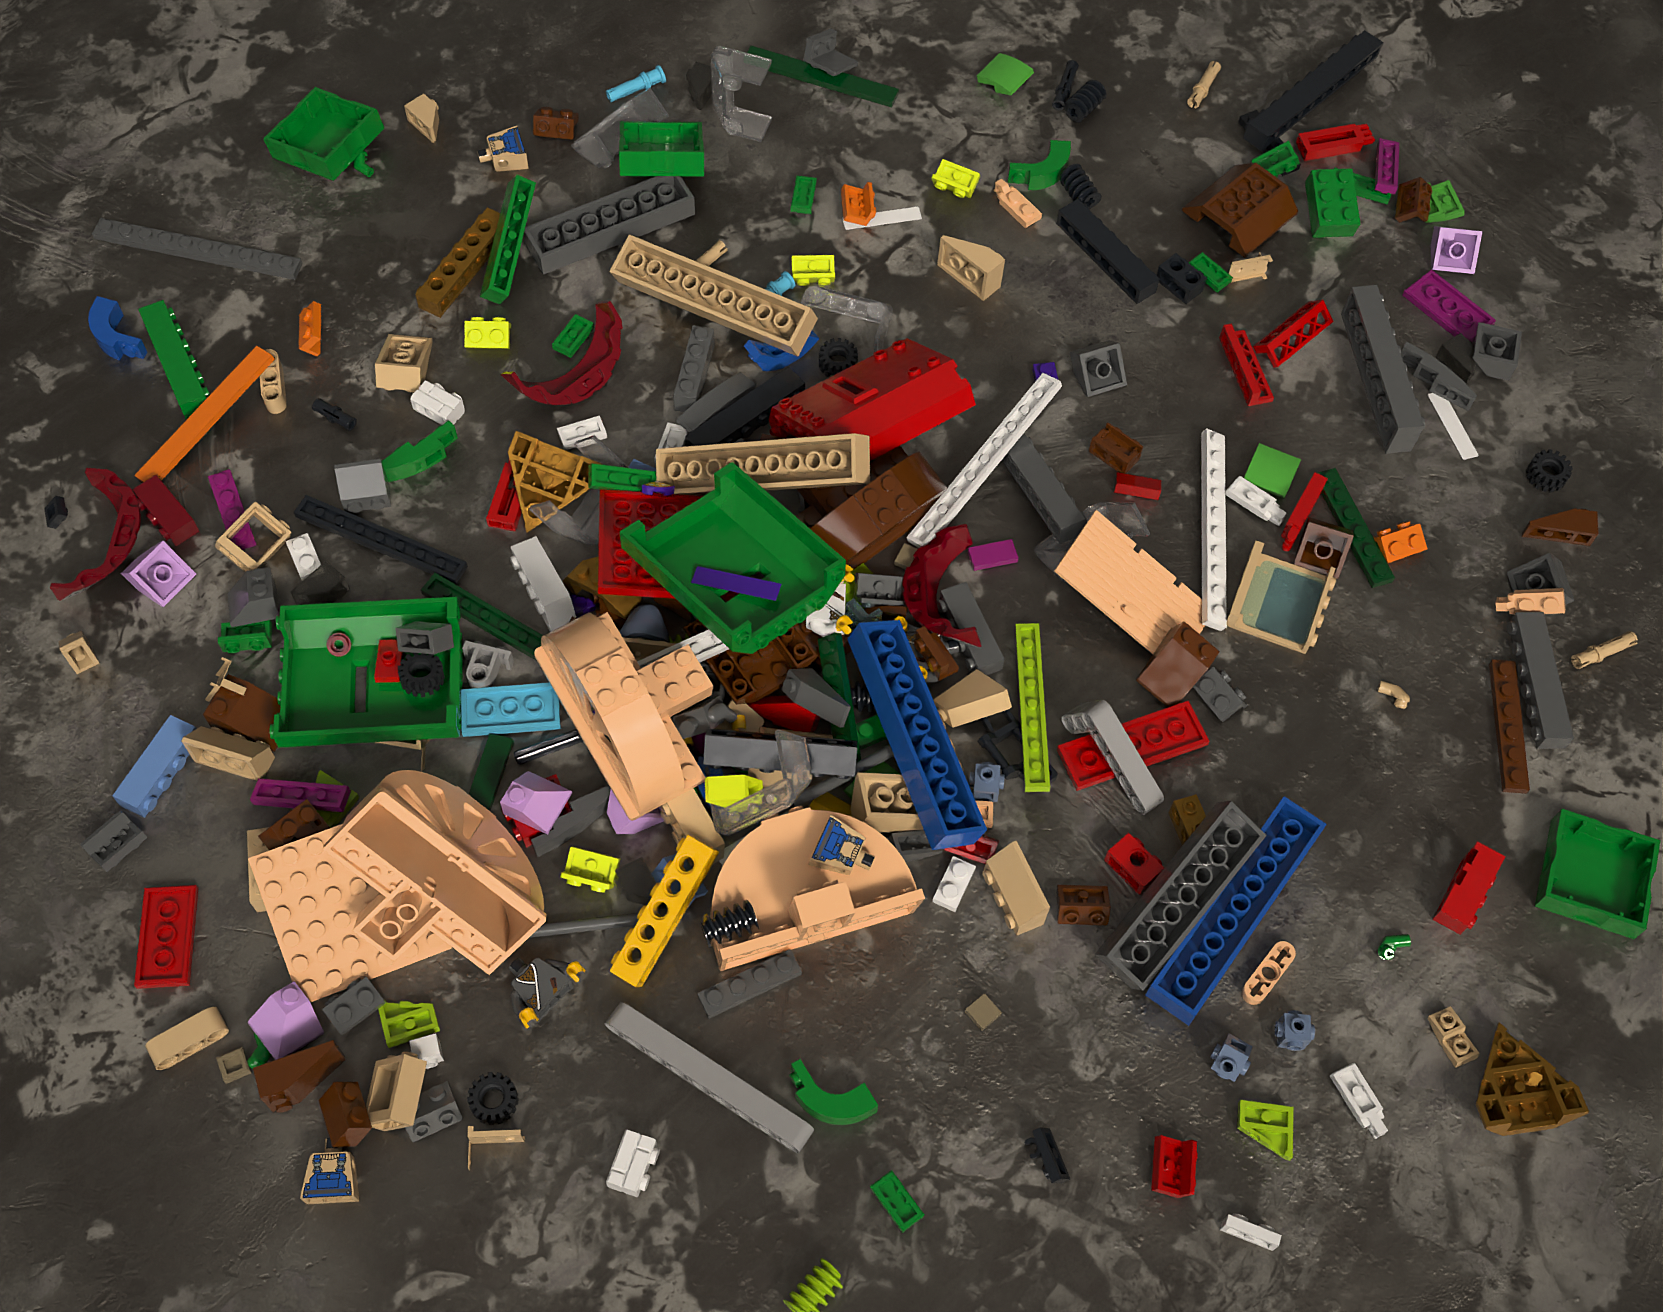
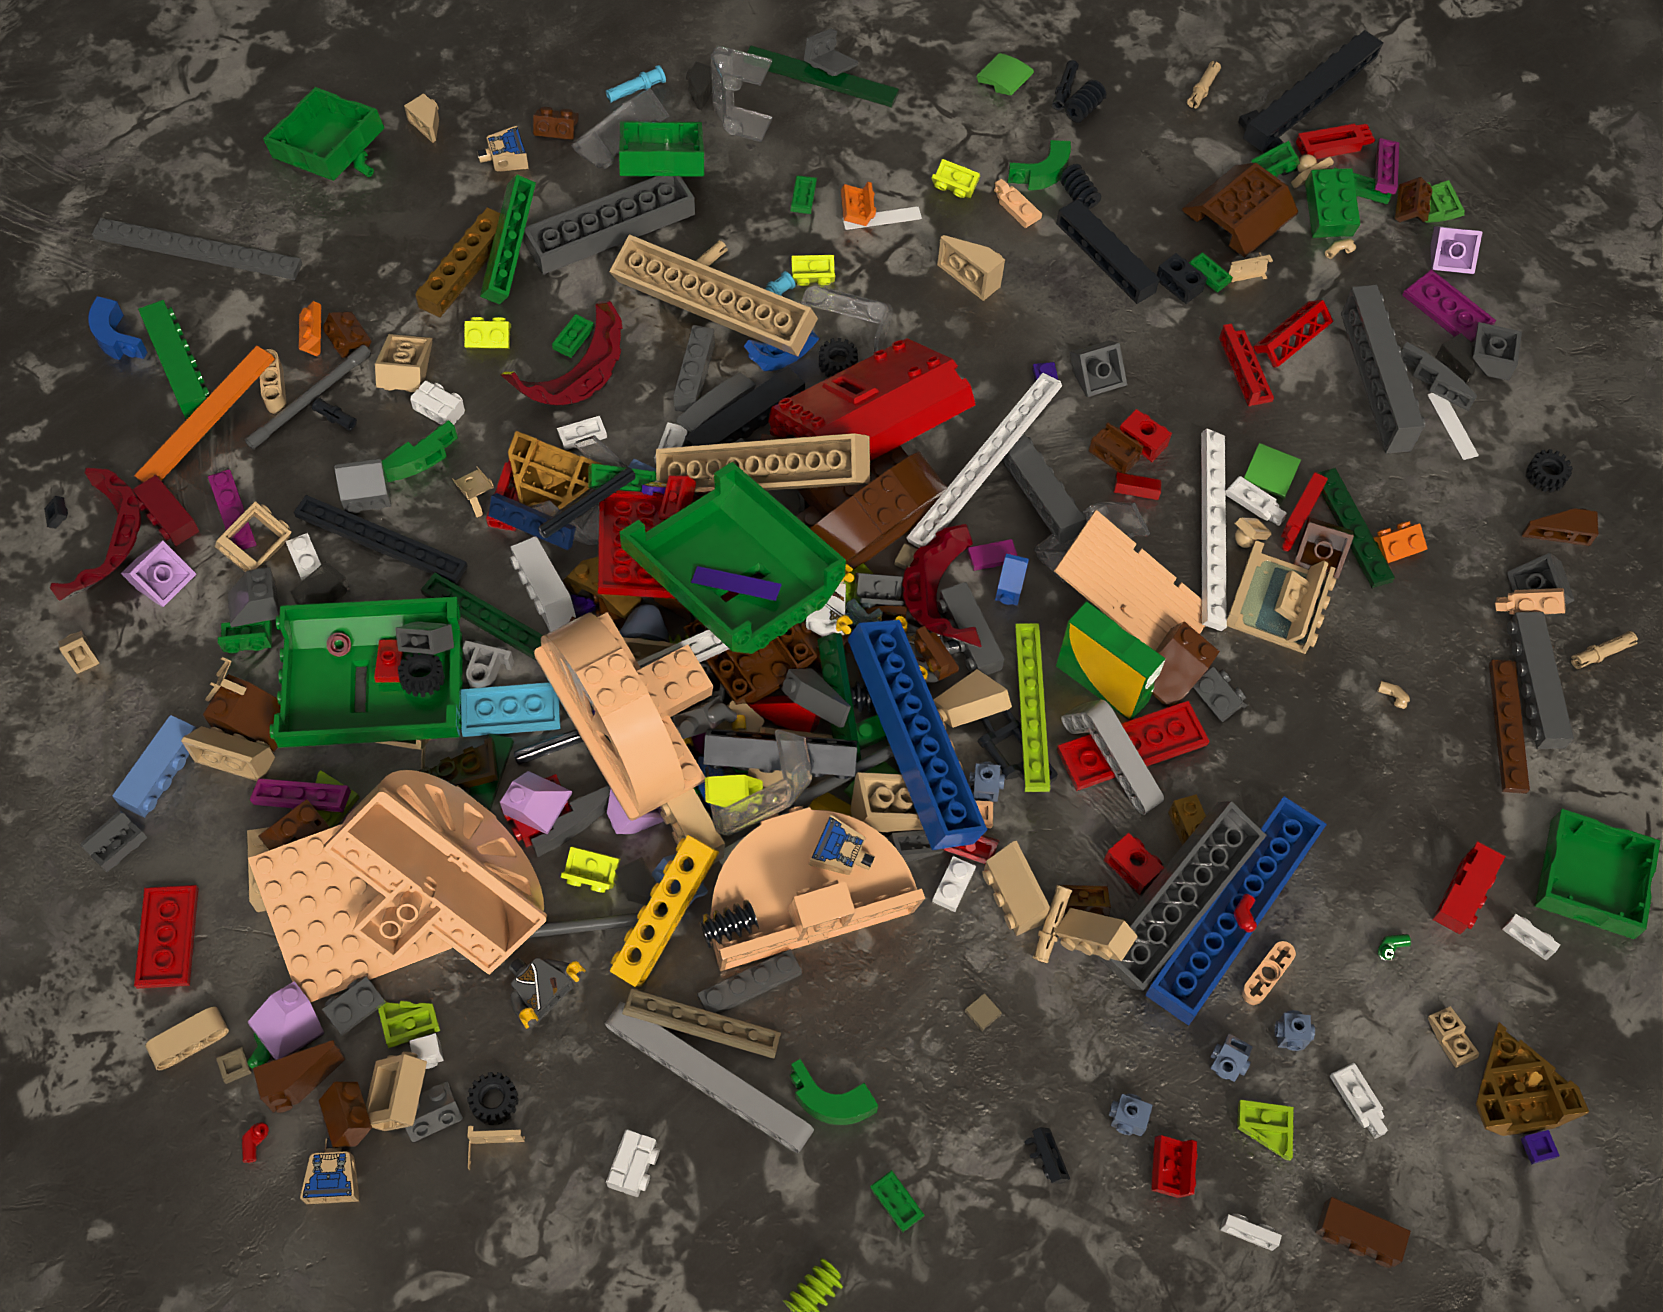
none -> red arm [242,1122,269,1163]
none -> dark grey piece [245,345,371,450]
none -> reddish brown bracket [323,312,372,358]
none -> dark brown wing [418,737,498,789]
none -> tan piece [452,467,494,518]
none -> dark blue plate [488,493,576,550]
none -> black axle [538,467,636,538]
none -> dark tan tile [622,988,781,1059]
none -> red slope [658,475,696,521]
none -> slope [995,554,1029,606]
none -> tan pin [1032,885,1072,963]
none -> tan brick [1055,908,1138,961]
none -> tile [1056,601,1166,721]
none -> sand blue brick [1108,1093,1153,1136]
none -> red brick [1119,409,1172,462]
none -> red arm [1234,894,1257,933]
none -> tan tile [1235,517,1271,548]
none -> tan bracket [1275,560,1328,643]
none -> tan tile [1291,154,1334,189]
none -> reddish brown brick [1315,1197,1411,1268]
none -> tan arm [1325,238,1356,259]
none -> white plate [1502,914,1560,960]
none -> dark purple plate [1521,1130,1560,1165]

